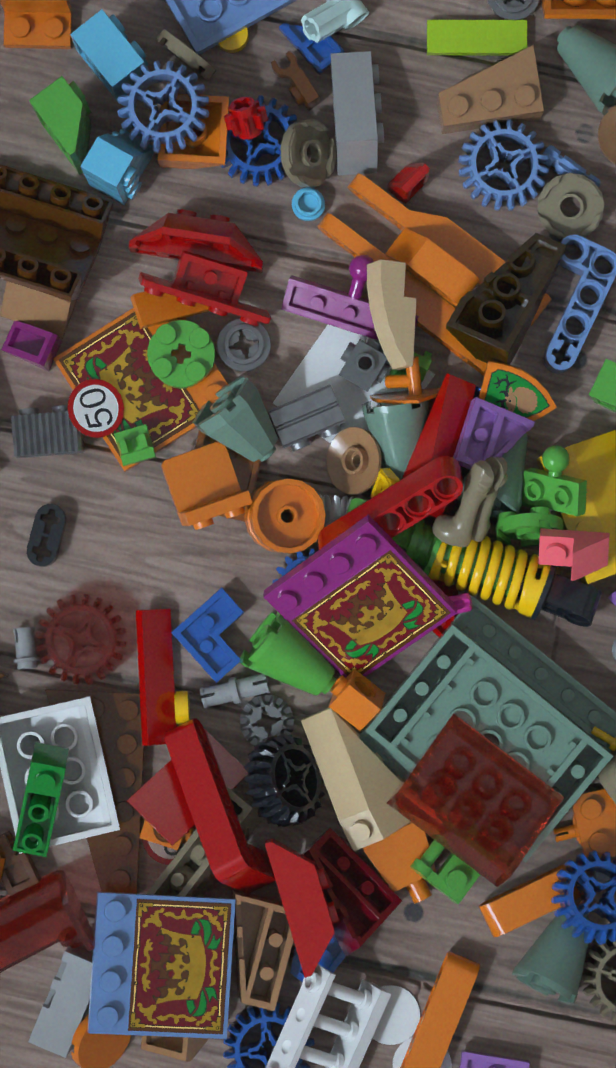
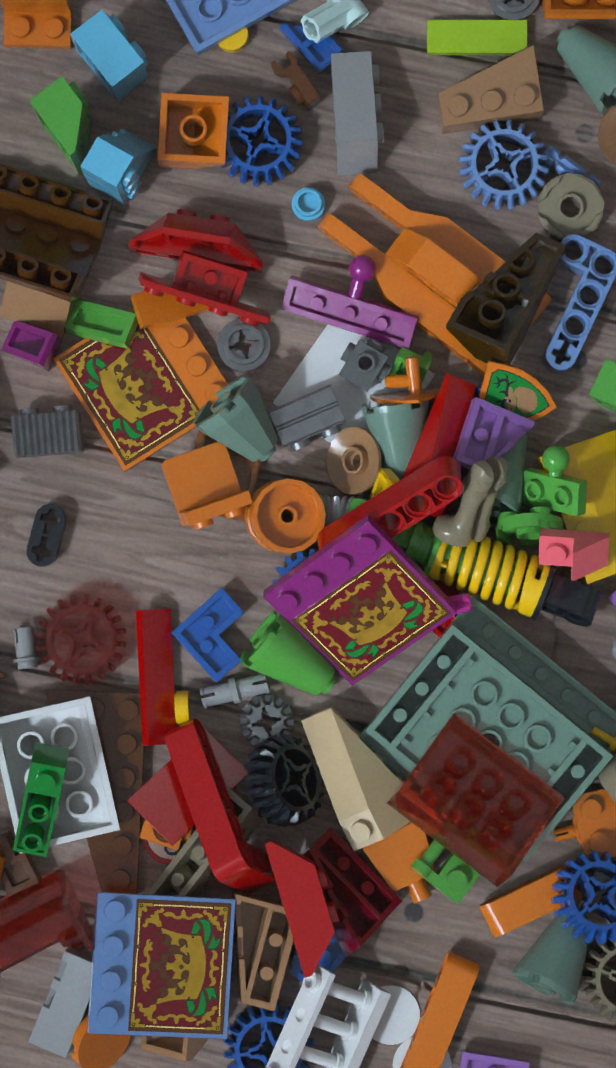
sticker [68,379,124,438] -> none
bright green tile [114,424,156,467] -> none
medium blue gear [117,60,209,153] -> none
bright green plate [147,320,215,389] -> none
dark tan tile [156,29,217,80] -> none
red gear [224,97,268,140] -> none
dark tan tile [280,120,336,187] -> none
orange brick [329,669,386,731] -> none
tan slope [367,259,416,370] -> none
red slope [387,163,430,204] -> none
none -> bright green tile [64,299,139,349]

